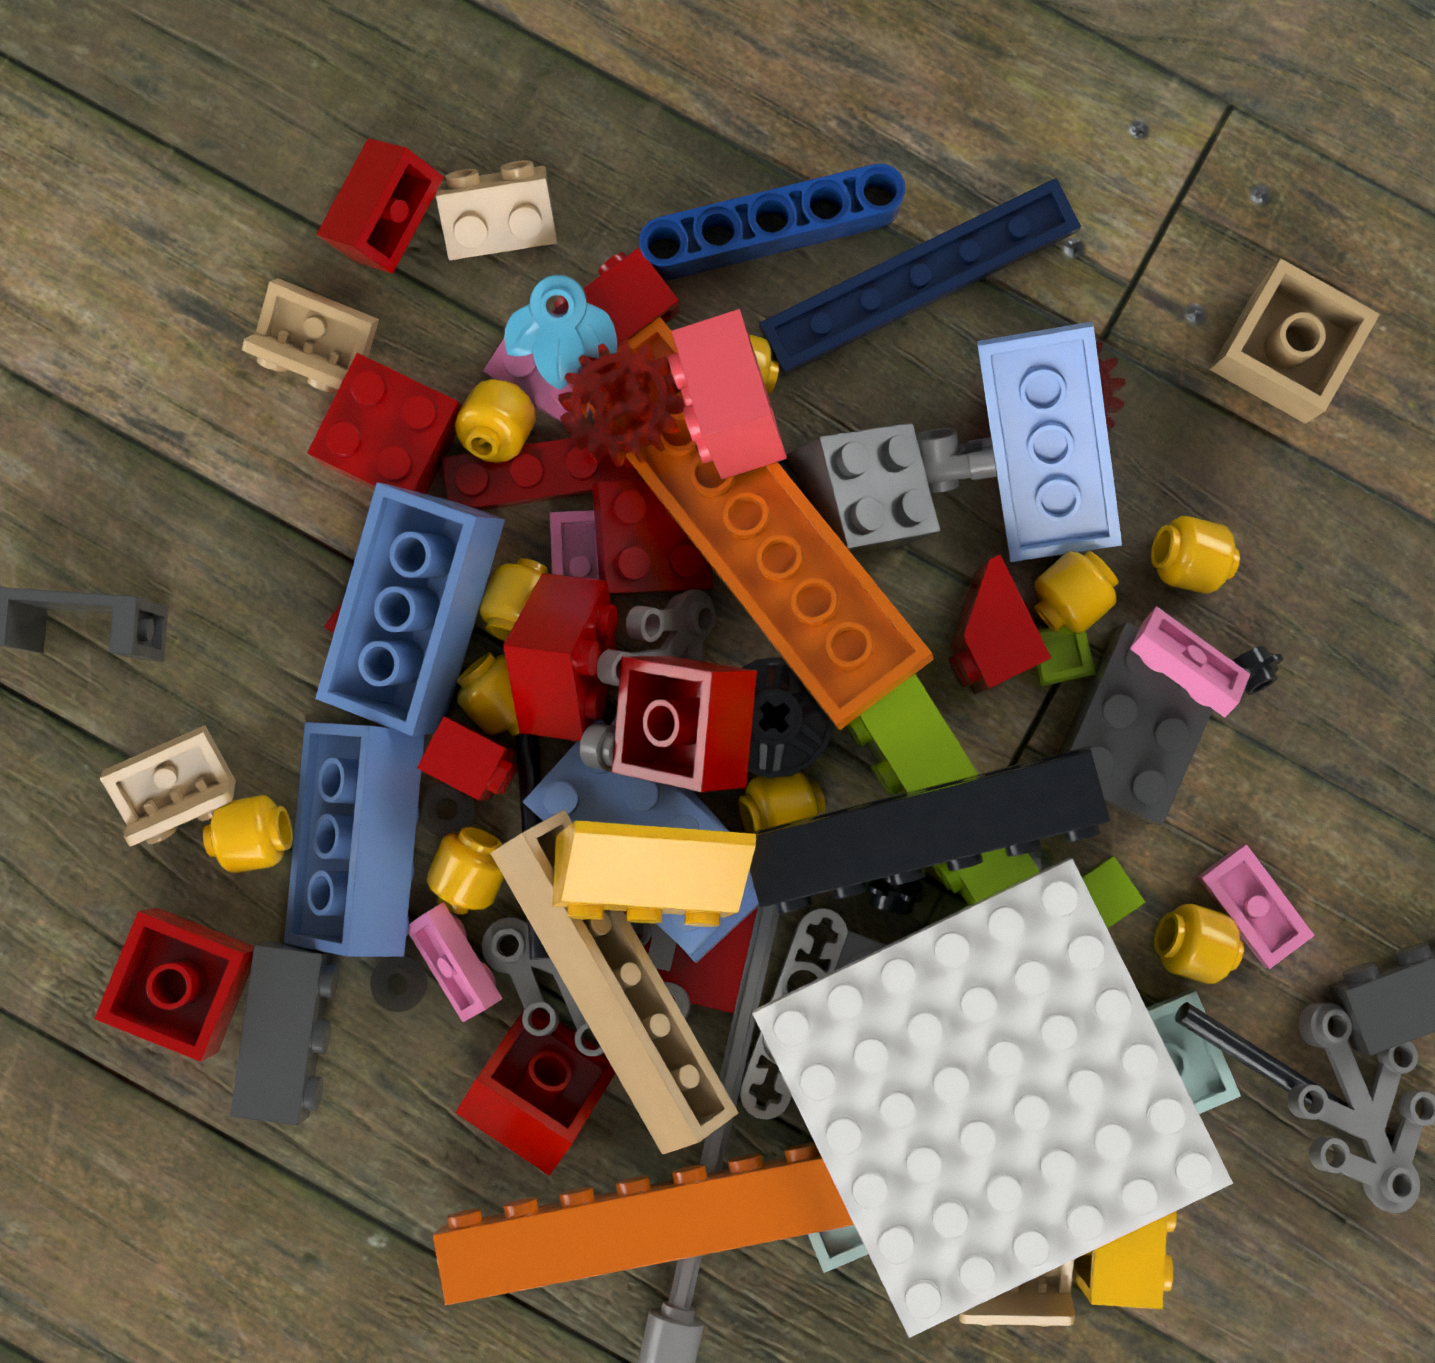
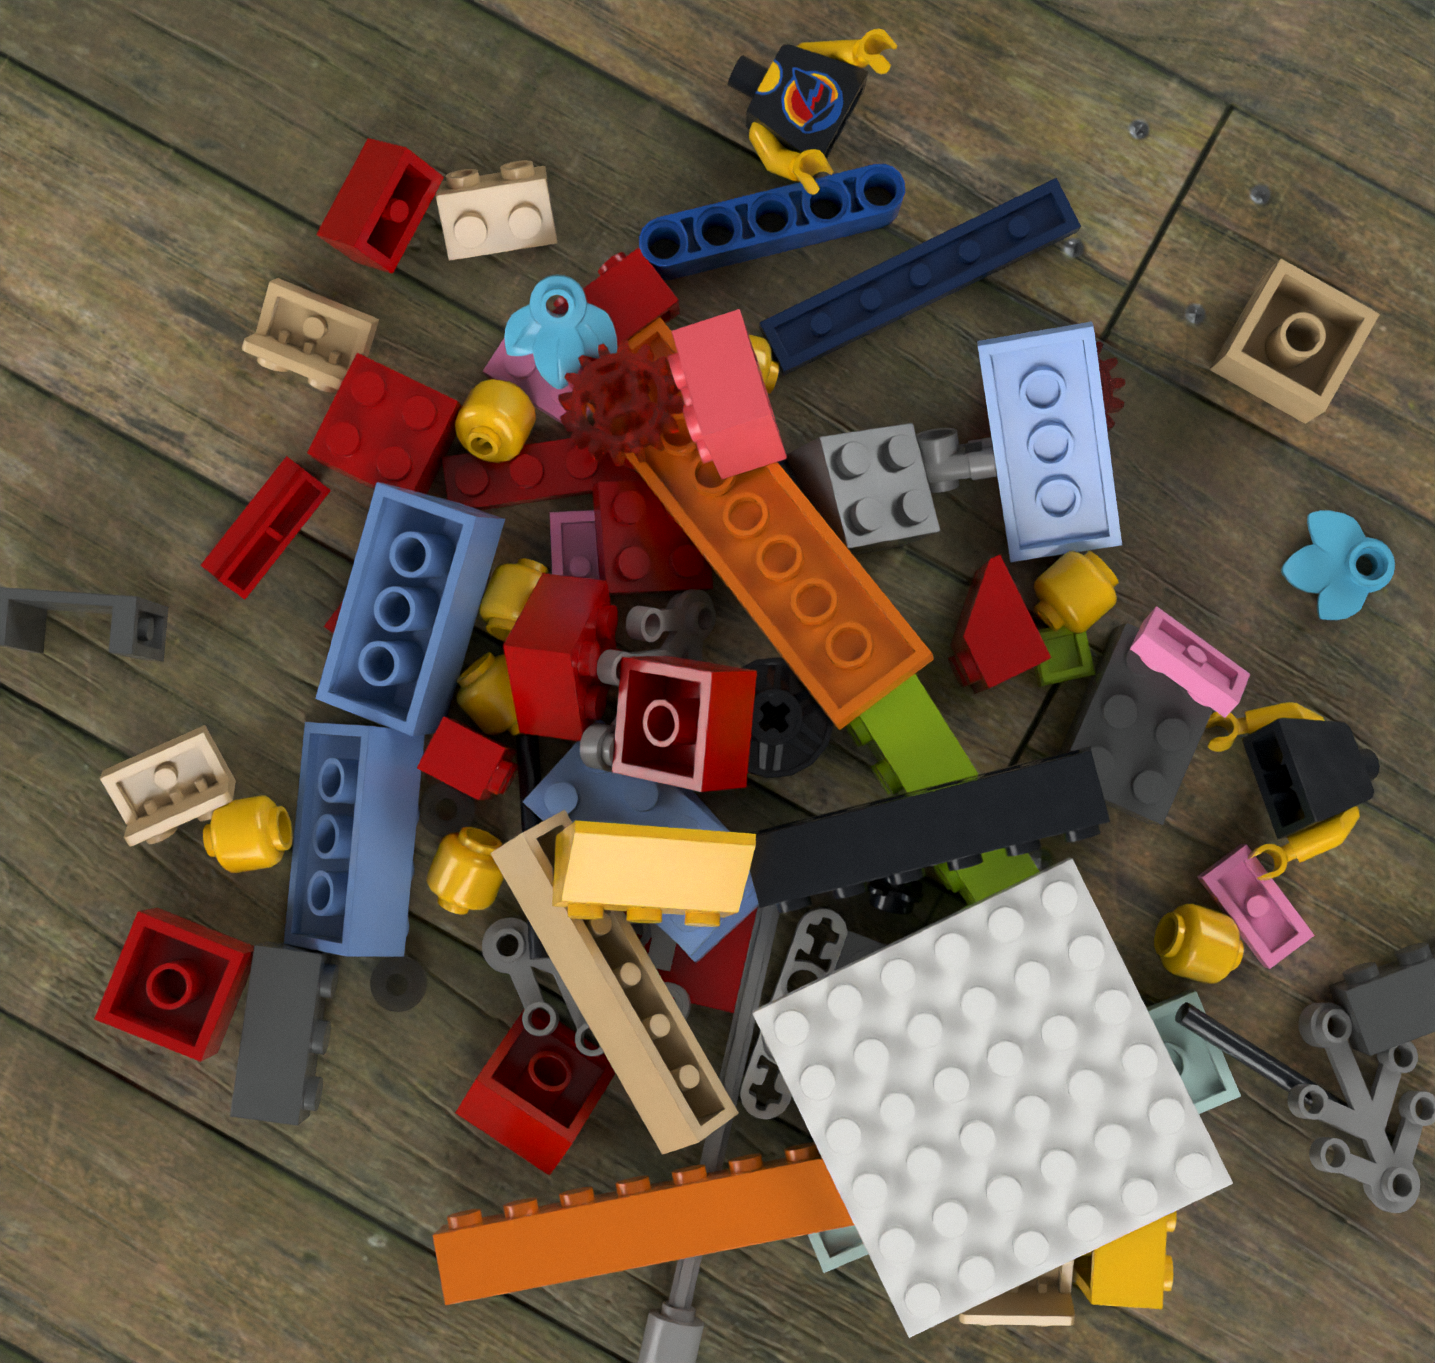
bright pink plate [408,902,503,1022] -> none
yellow head [738,771,826,833] -> none
lime tile [1081,855,1146,929] -> none
yellow head [1151,516,1240,594] -> none
black plate [1233,646,1284,695] -> none
none -> red piece [200,456,331,600]
none -> torso [728,29,898,195]
none -> black torso [1205,702,1380,881]
none -> medium azure plate [1281,510,1395,620]

